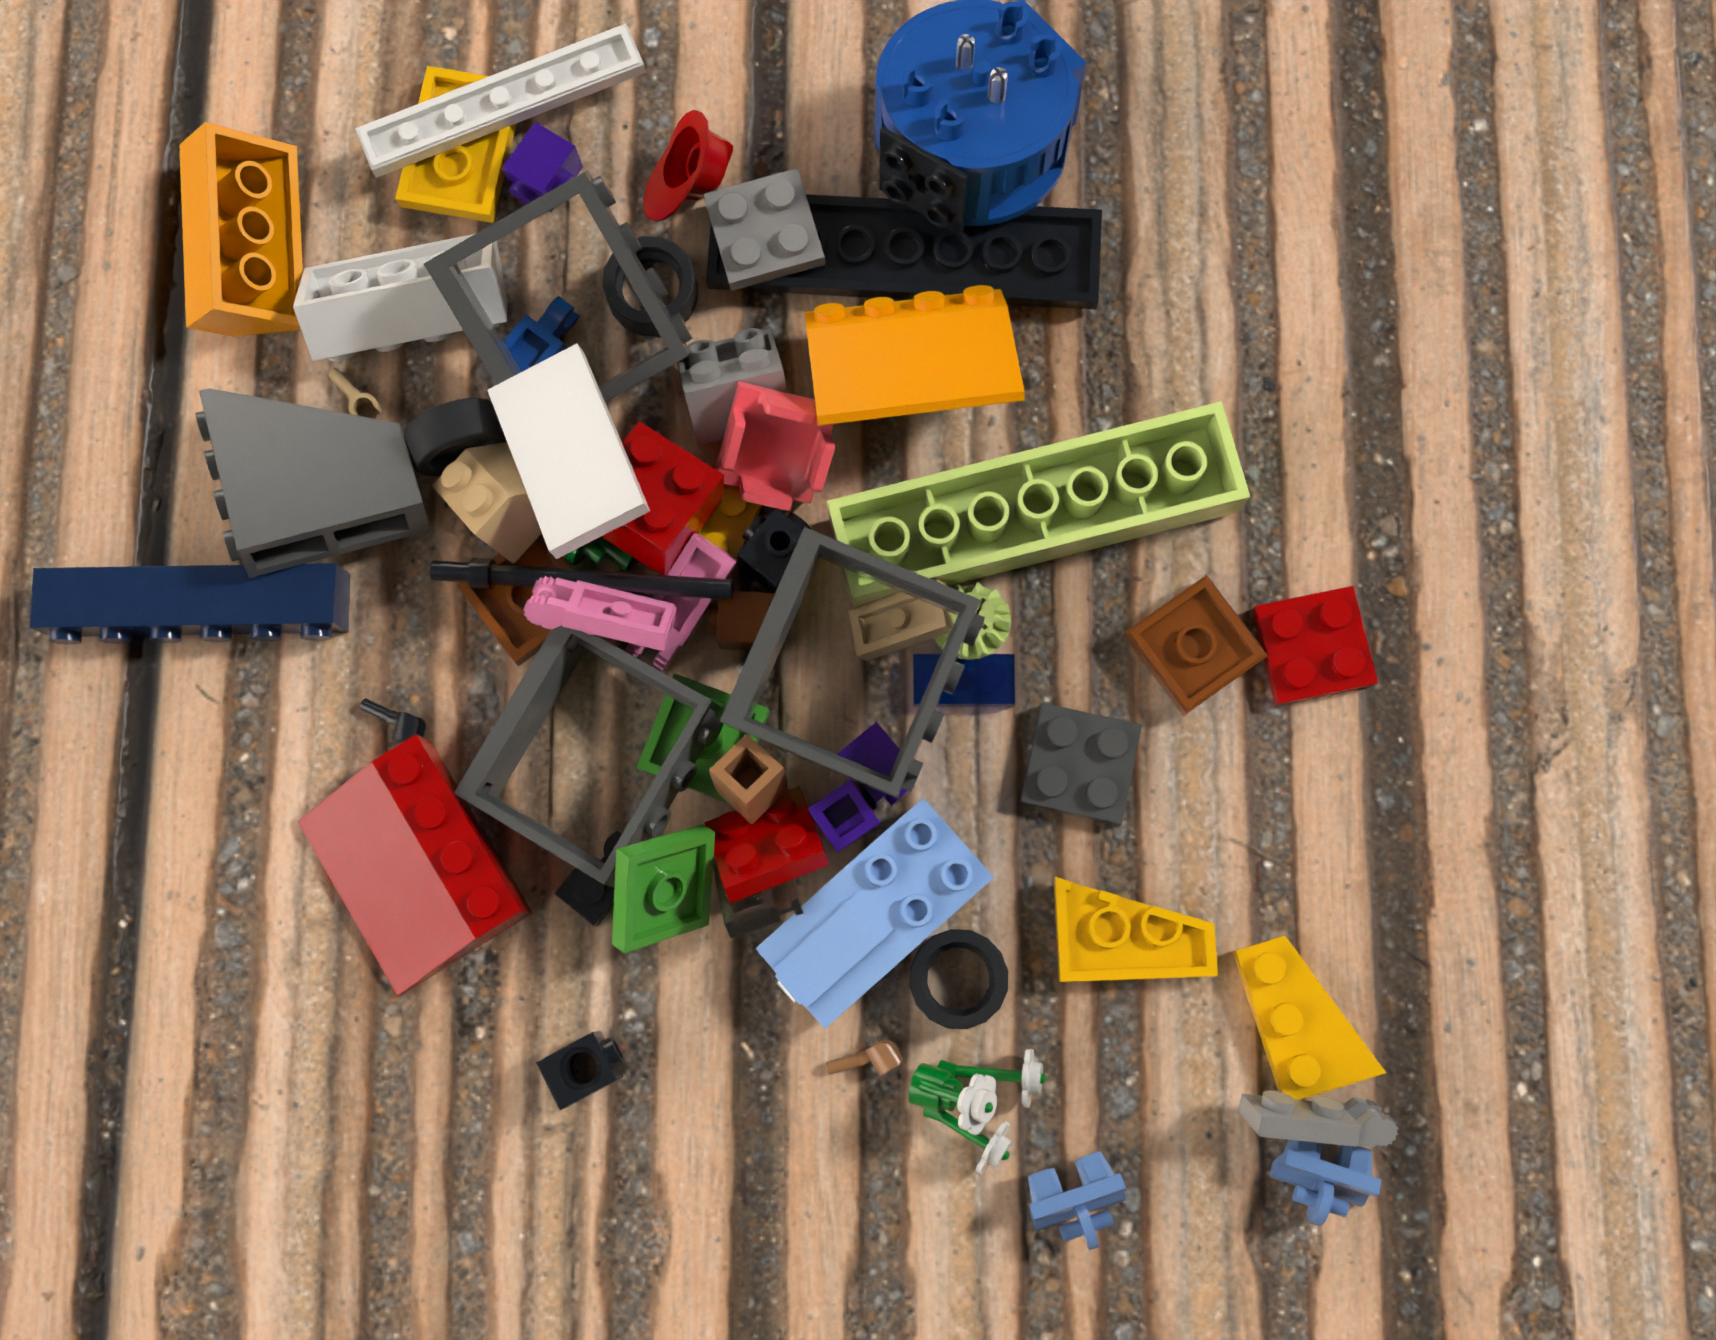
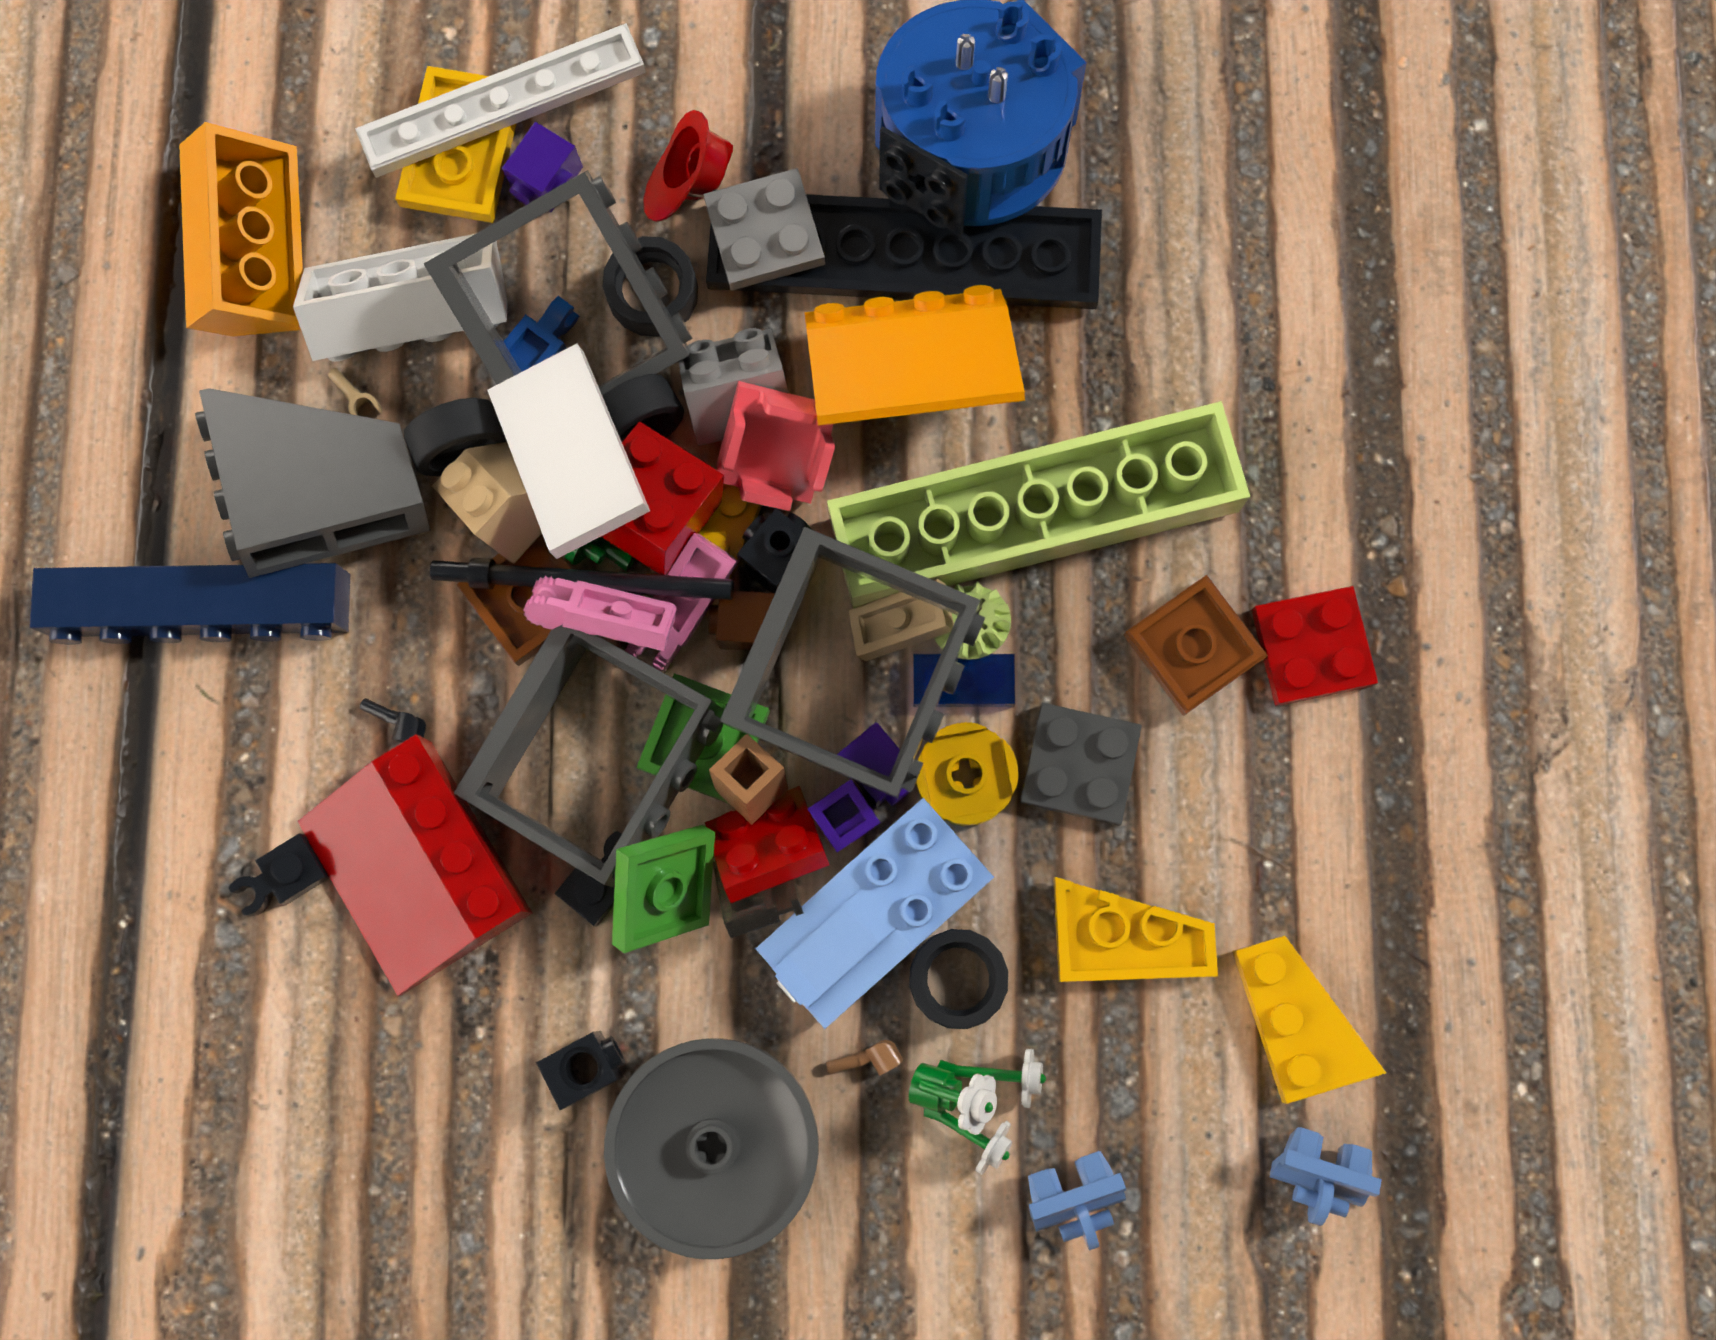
light grey hinge [1238,1090,1399,1148] -> none
none -> black plate [228,833,330,916]
none -> black tyre [602,374,684,442]
none -> dark grey dish [604,1038,819,1260]
none -> yellow plate [916,722,1018,826]

